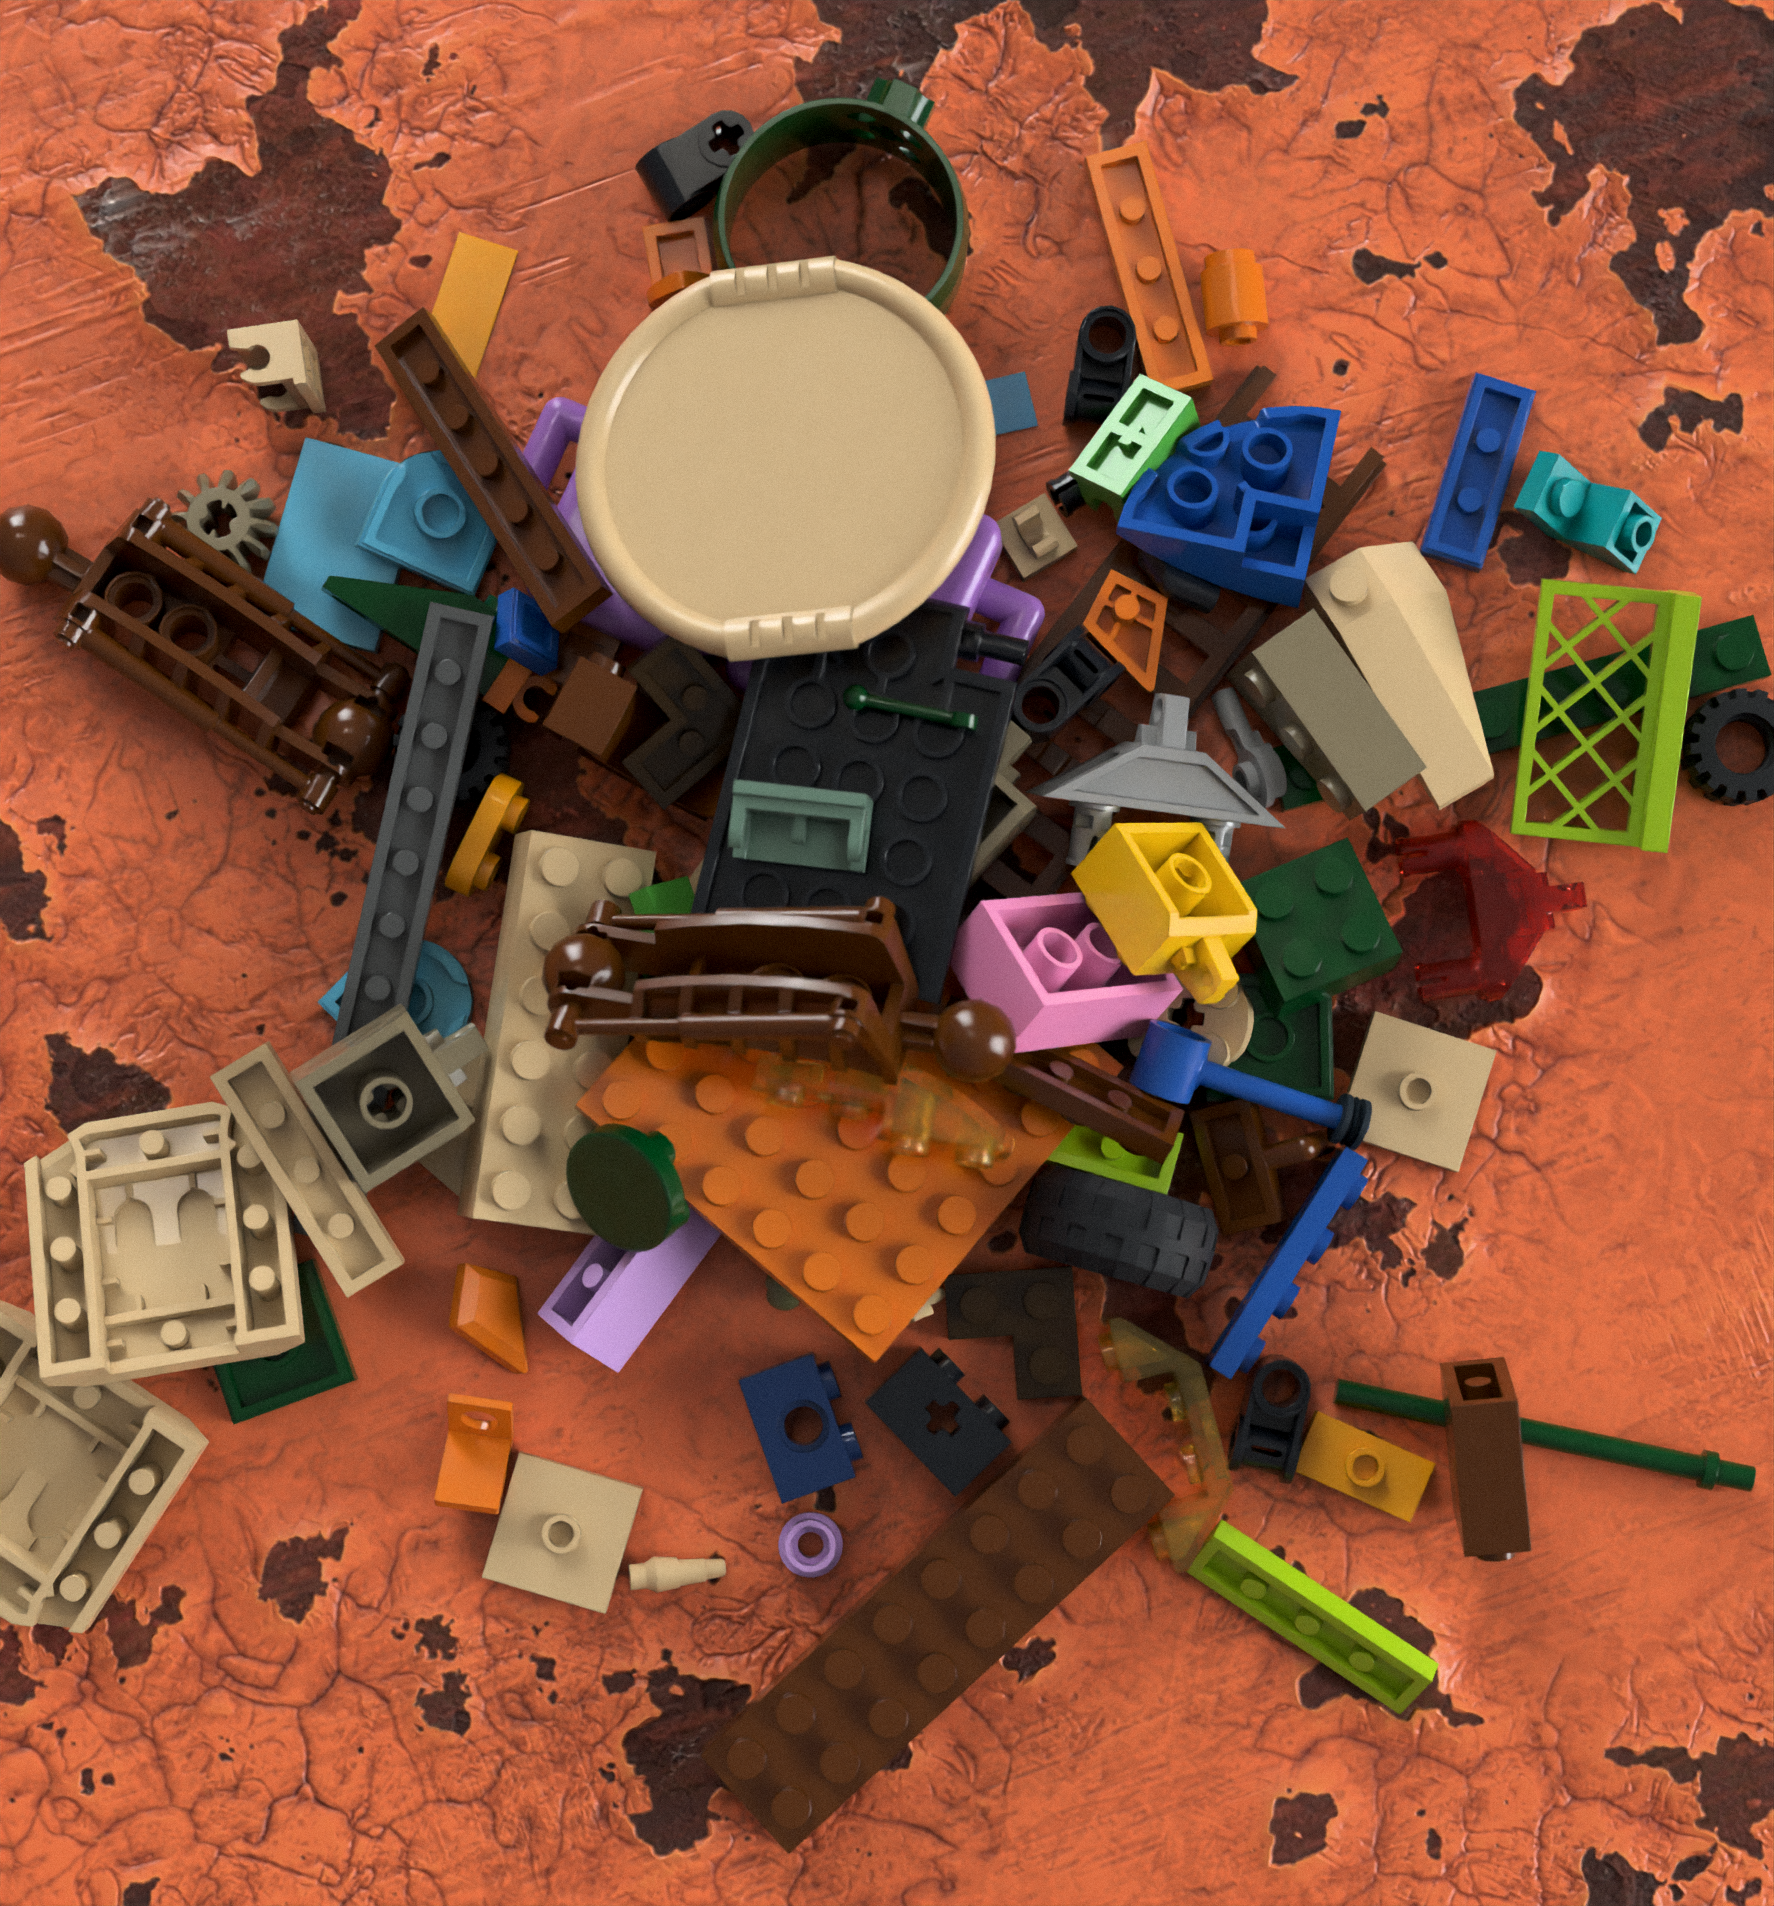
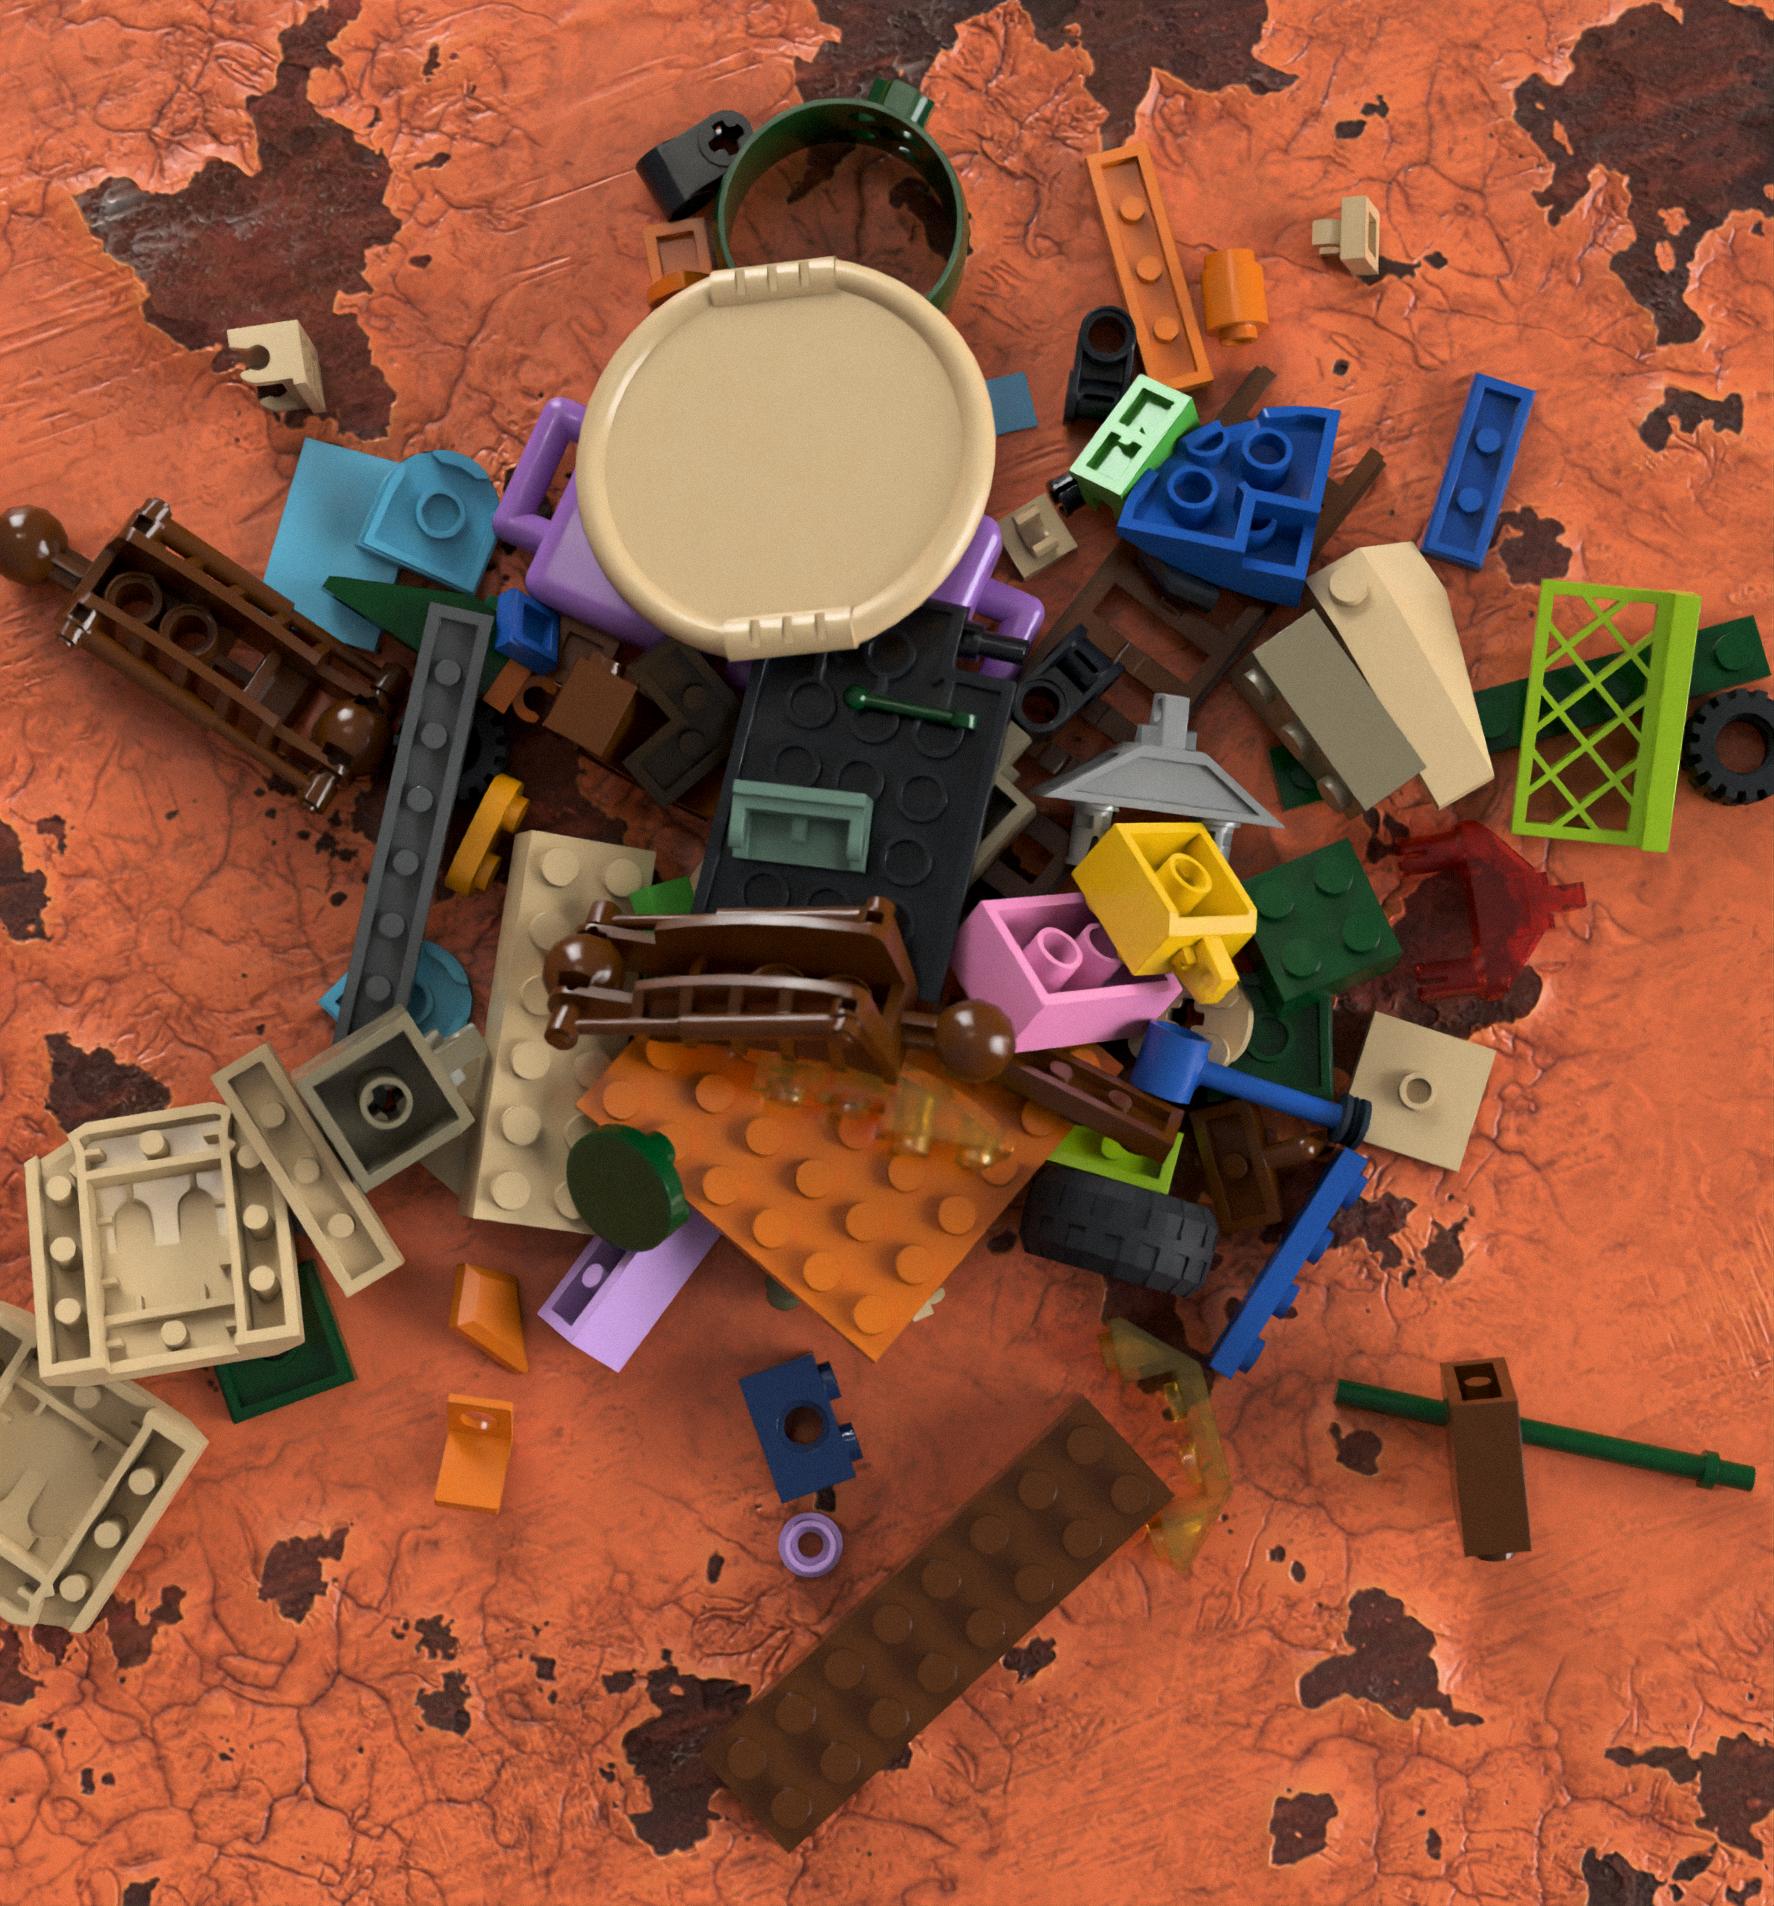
dark tan gear [171,470,279,573] -> none
reddish brown plate [375,307,613,634] -> none
light orange sticker [432,232,518,379] -> none
tan plate [482,1451,644,1614] -> none
tan piece [628,1557,726,1593] -> none
black brick [865,1346,1011,1497] -> none
dark brown plate [944,1266,1082,1400] -> none
orange piece [1083,569,1168,693] -> none
lime plate [1184,1519,1439,1714] -> none
light grey plate [1211,687,1287,808] -> none
black piece [1226,1354,1311,1484] -> none
light orange plate [1295,1410,1436,1523] -> none
teal slope [1514,451,1662,574] -> none
none -> tan tile [1312,196,1380,276]

